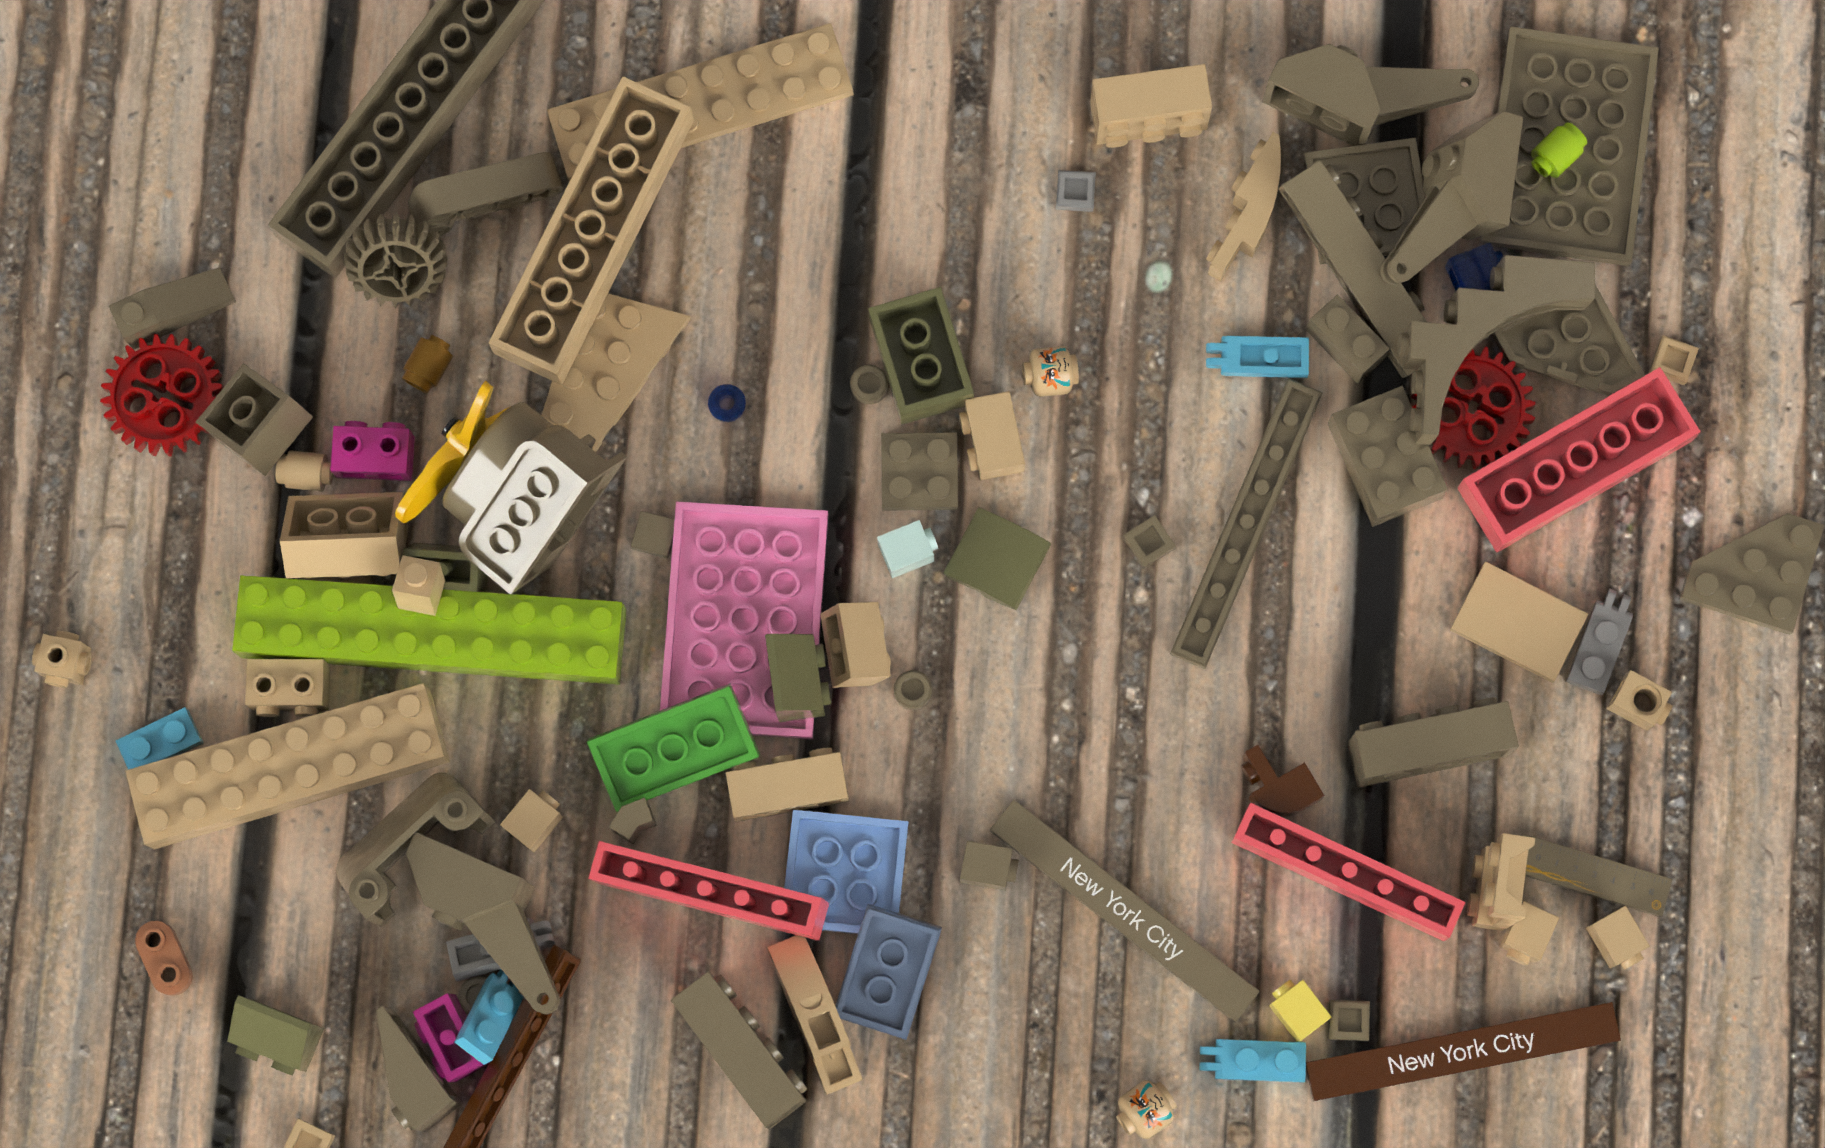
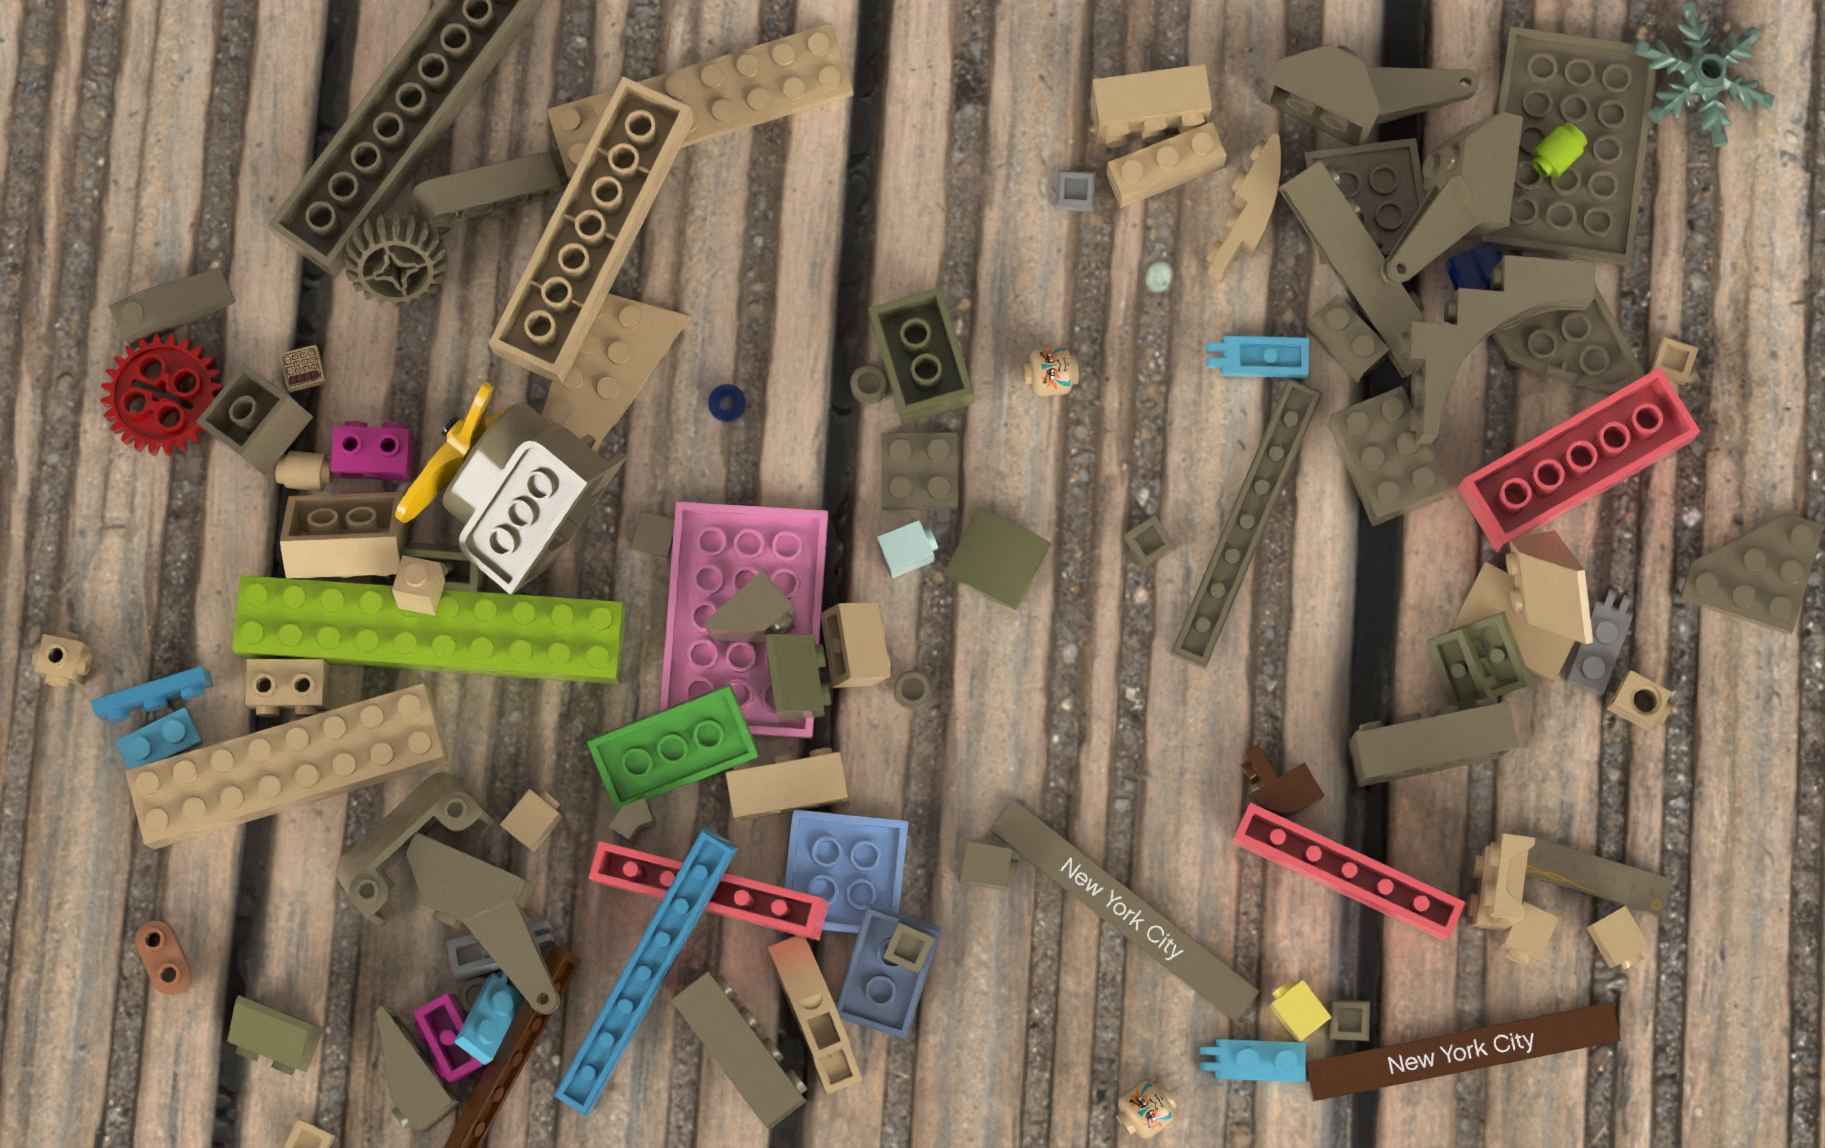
pearl gold brick [402,335,453,394] -> none
tan brick [959,391,1025,481] -> none
red gear [1411,347,1536,470] -> none
none -> dark azure plate [90,666,213,723]
none -> tile [279,345,326,392]
none -> dark azure tile [554,827,739,1116]
none -> dark tan slope [704,571,797,643]
none -> dark tan tile [883,920,935,974]
none -> tan brick [1106,122,1227,208]
none -> olive slope [1427,611,1532,711]
none -> tan slope [1506,530,1593,644]
none -> sand green piece [1634,2,1775,147]

